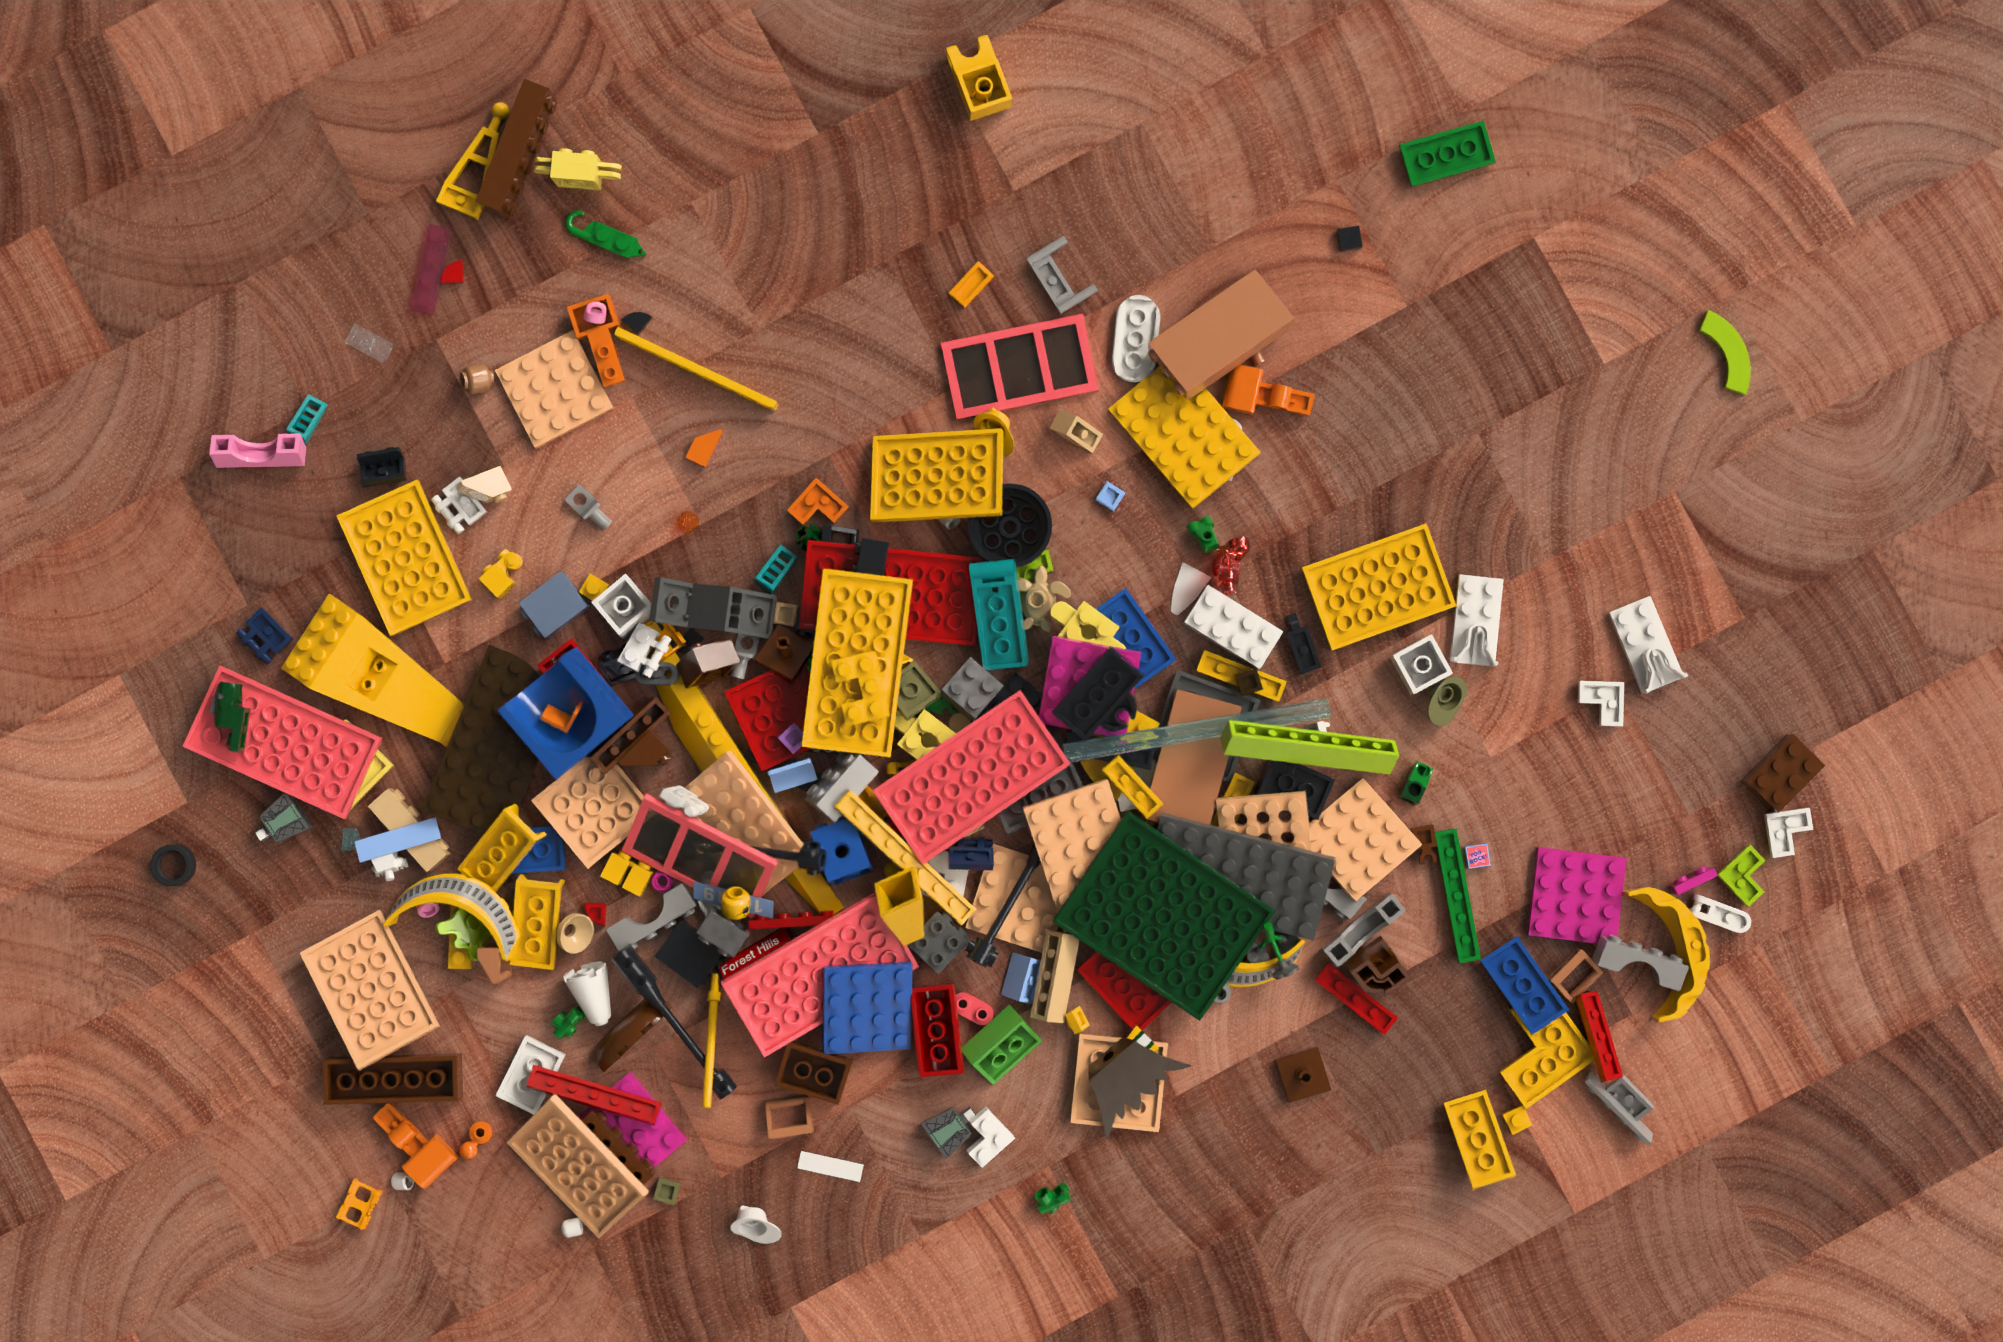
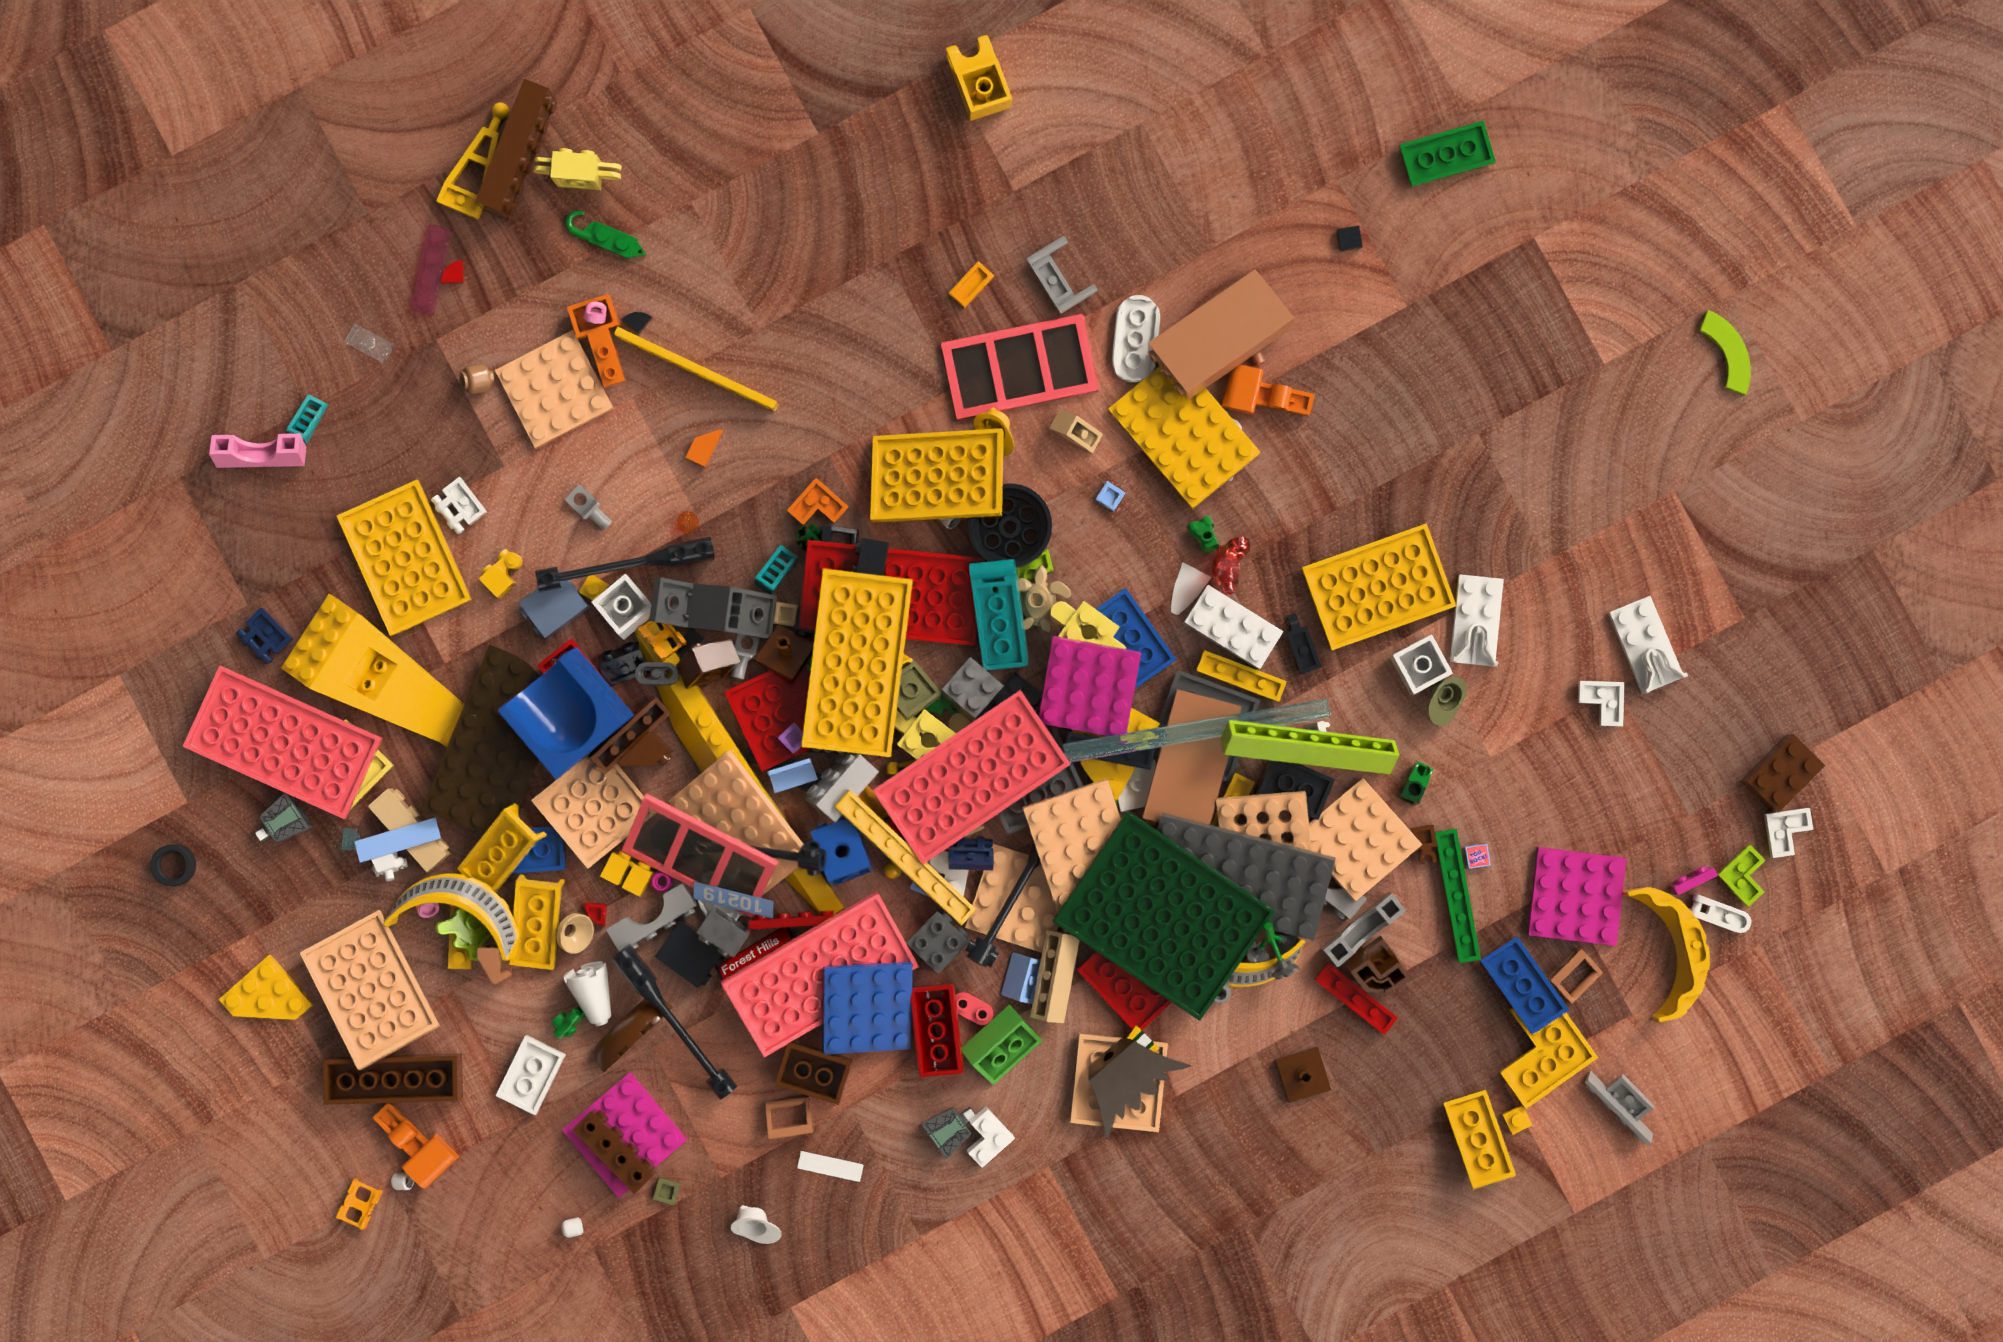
dark green plate [210,682,251,752] -> none
black bracket [356,447,407,488] -> none
slope [456,466,512,503] -> none
orange plate [460,1121,493,1159] -> none
light nougat plate [507,1094,649,1238] -> none
red plate [526,1065,662,1126] -> none
orange bracket [540,701,583,733] -> none
white plate [617,622,672,678] -> none
white plate [659,785,709,817] -> none
yellow bar [702,974,721,1108] -> none
yellow head [721,887,750,921] -> none
yellow plate [831,650,890,726] -> none
yellow slope [874,866,924,946] -> none
green plate [1034,1182,1071,1215] -> none
black plate [1051,645,1144,741] -> none
yellow plate [1065,1005,1090,1034] -> none
yellow tile [1102,755,1163,819] -> none
dark brown plate [1235,668,1263,696] -> none
red plate [1575,991,1623,1083] -> none
light grey arch [1592,935,1689,991] -> none
none -> yellow plate [219,955,314,1020]
none -> black bar [535,537,715,592]

